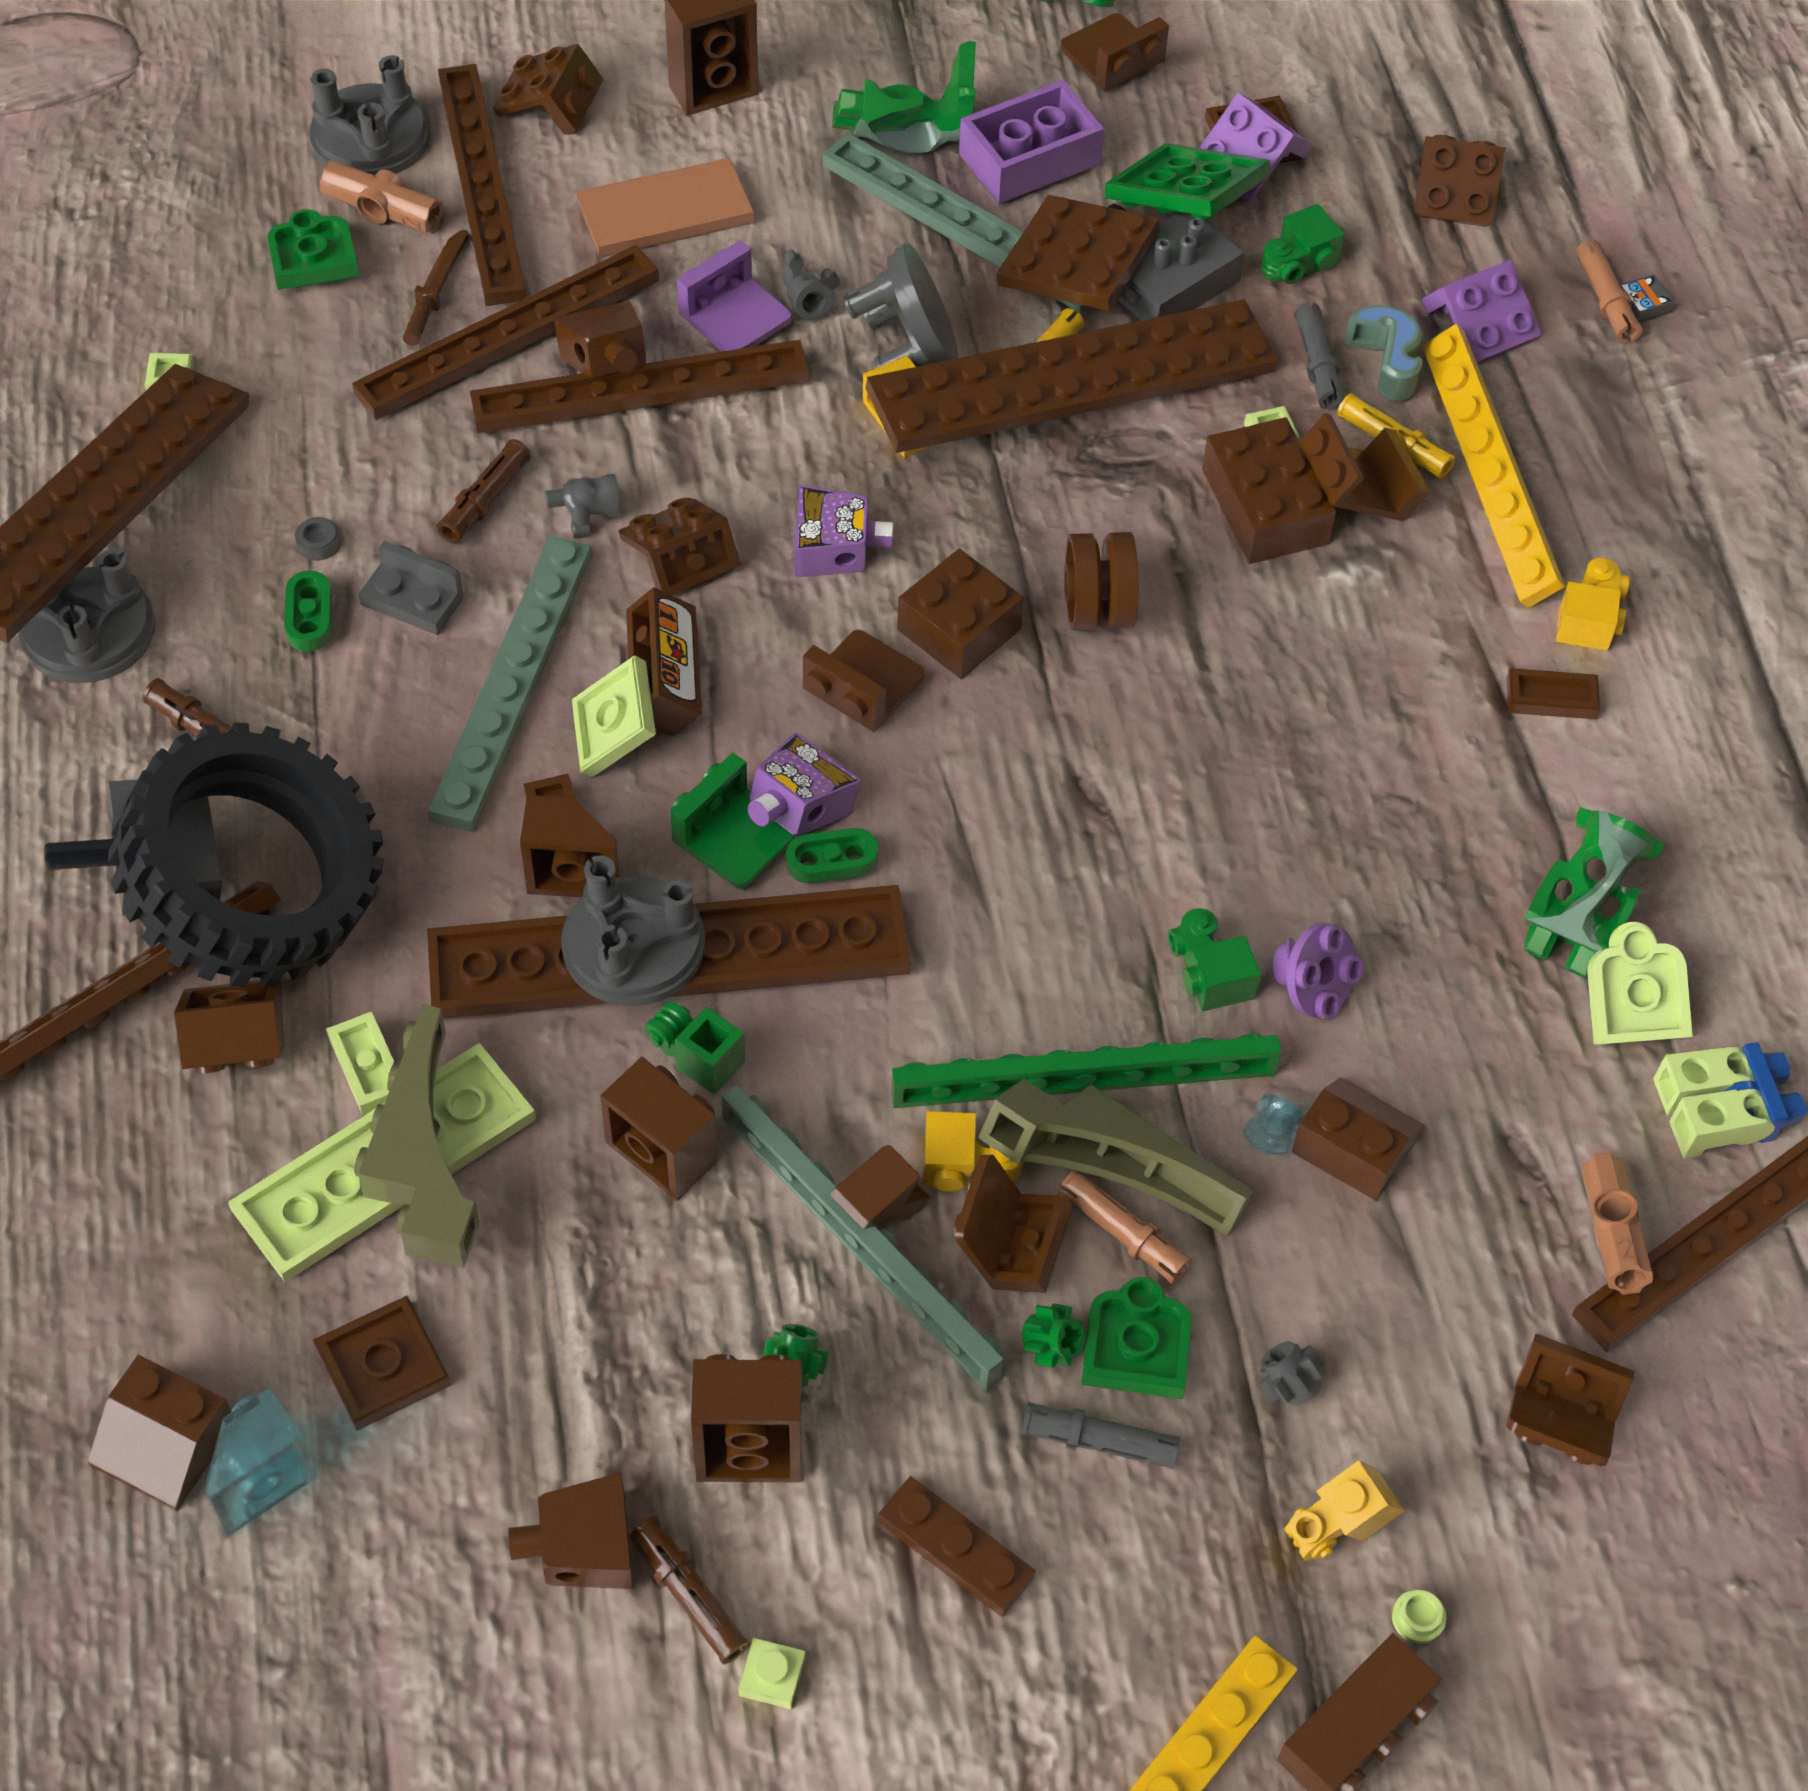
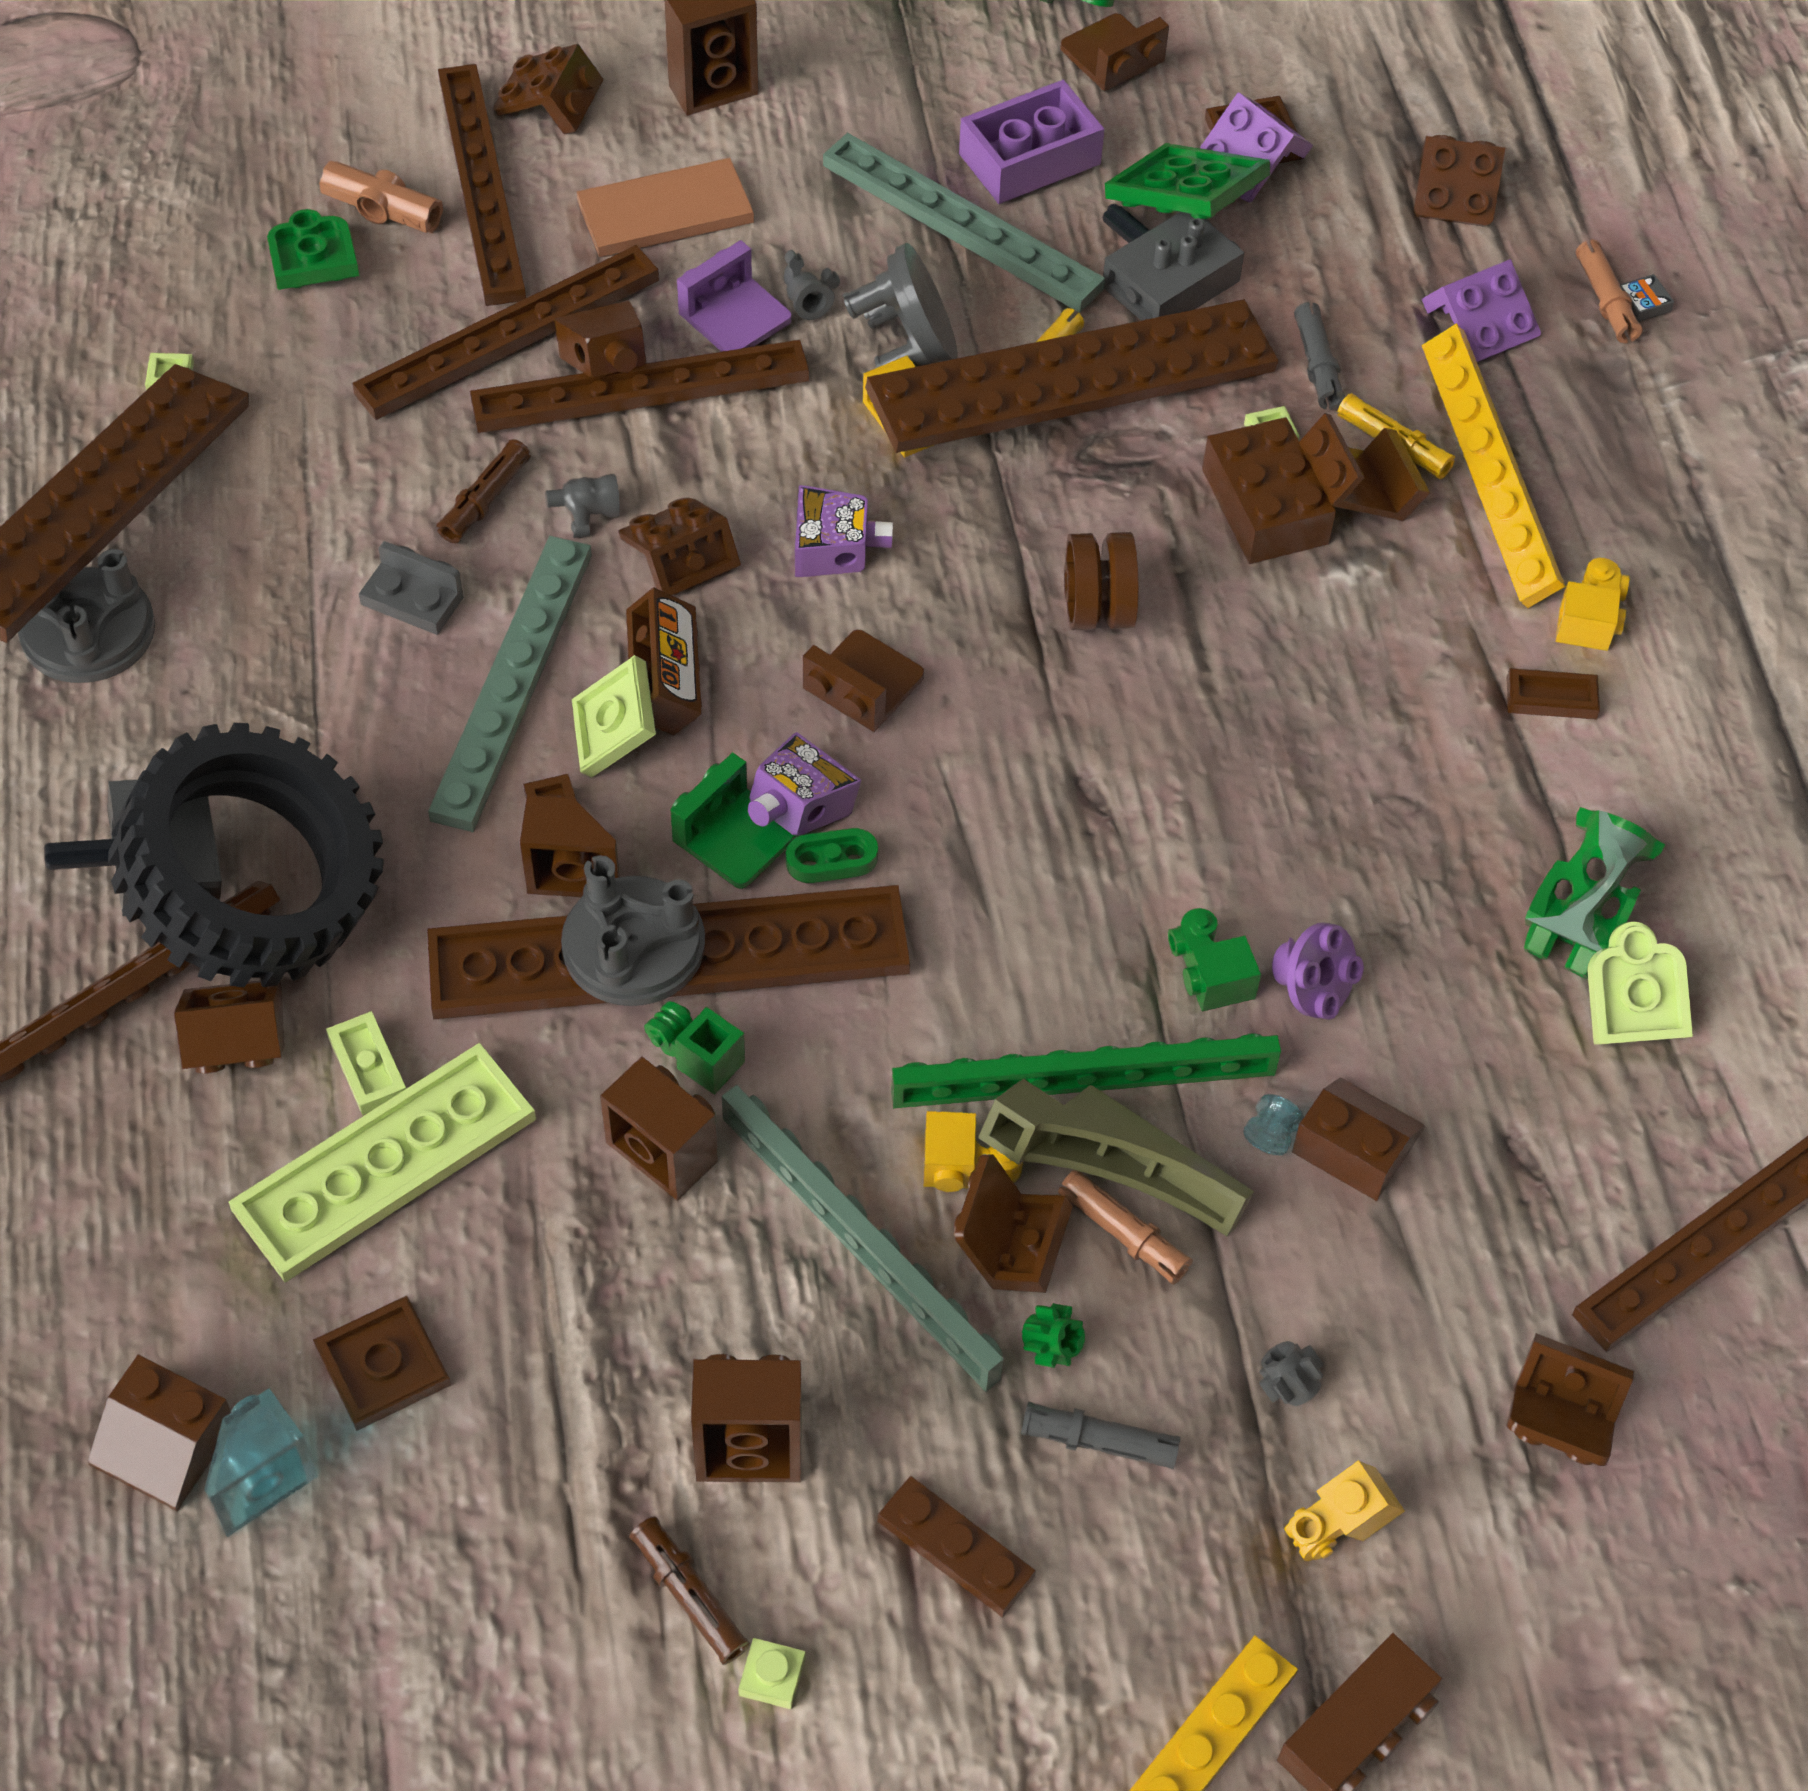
reddish brown pin [142,678,231,737] -> none
green plate [284,571,333,652] -> none
dark grey tile [295,517,341,561] -> none
dark grey piece [309,55,430,175] -> none
olive arch [355,1004,479,1268] -> none
reddish brown sword [403,230,468,346] -> none
reddish brown torso [508,1473,633,1589] -> none
green gear [762,1324,829,1387] -> none
reddish brown slope [830,1145,930,1230] -> none
green hips [832,41,976,155] -> none
reddish brown brick [897,548,1024,679] -> none
reddish brown plate [996,194,1160,311] -> none
green plate [1081,1277,1191,1399] -> none
green brick [1261,203,1345,284] -> none
sand green animal [1344,305,1423,401] -> none
yellowish green plate [1392,1590,1447,1644] -> none
nougat piece [1581,1152,1653,1295] -> none
yellowish green hips [1653,1042,1807,1159] -> none

